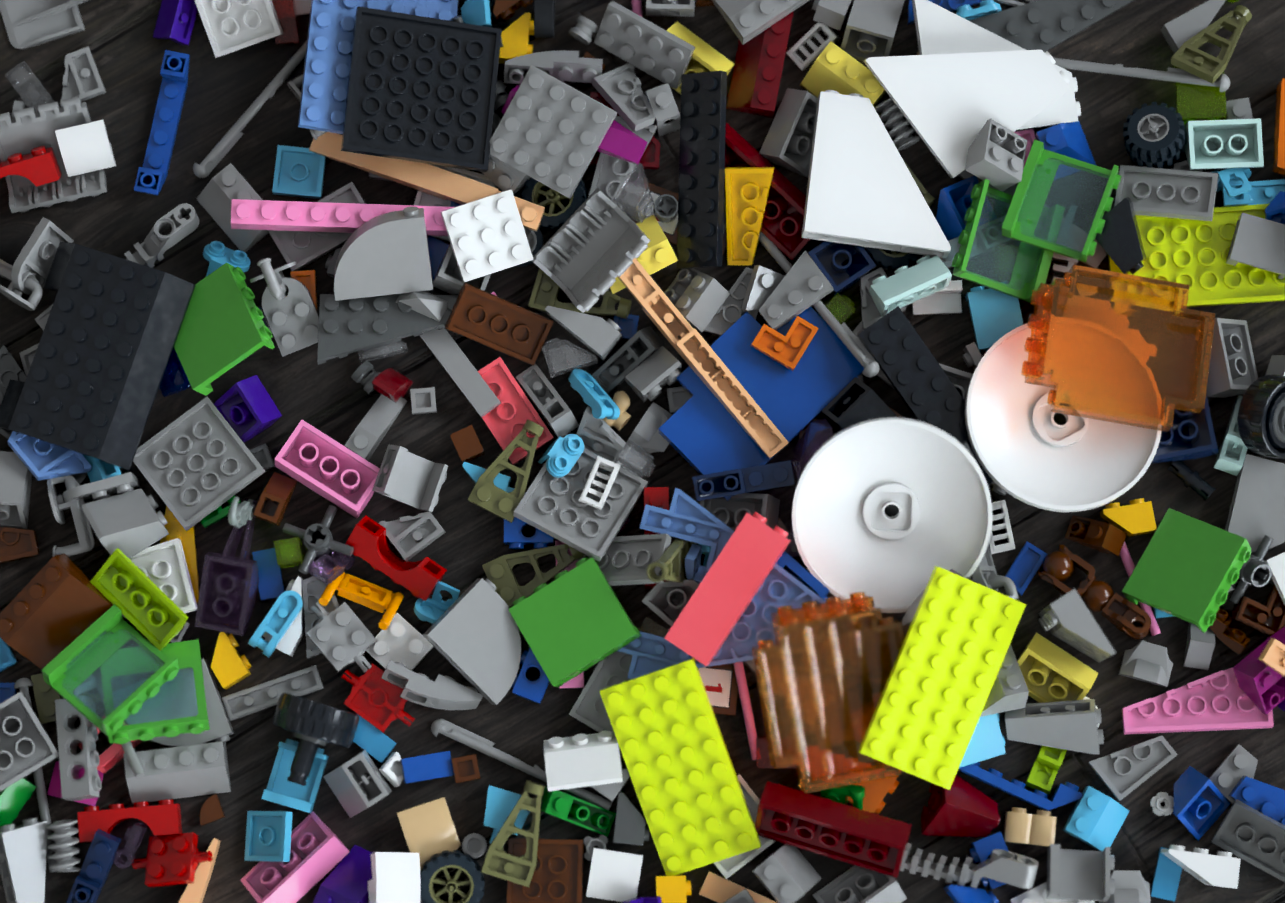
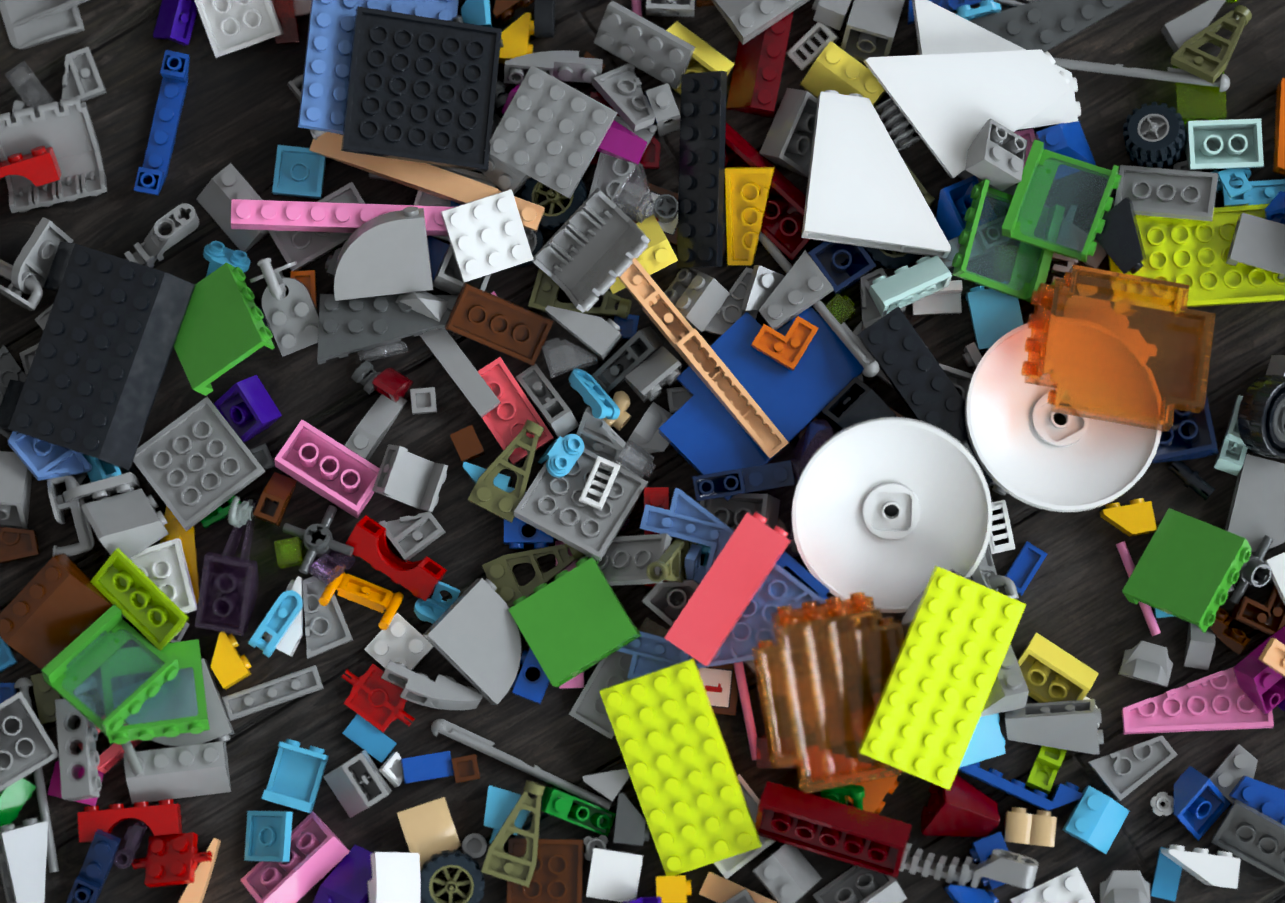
light grey piece [46,819,81,872] -> none
white slope [55,119,116,177] -> none
clear blue slope [159,347,191,397] -> none
light grey bar [193,41,307,178] -> none
reddish brown tile [200,794,225,826] -> none
blue tile [252,548,285,601] -> none
black wheel [272,693,359,786] -> none
light grey plate [306,602,376,673] -> none
white slope [544,730,623,791] -> none
light grey wheel [569,15,599,45] -> none
reddish brown piece [1037,544,1151,641] -> none
light grey slope [1038,589,1116,663] -> none
light grey panel [1047,844,1115,902] -> none
reddish brown slope [1065,515,1127,556] -> none
light grey slope [1194,318,1258,398] -> none
light grey plate [1223,97,1253,120] -> none

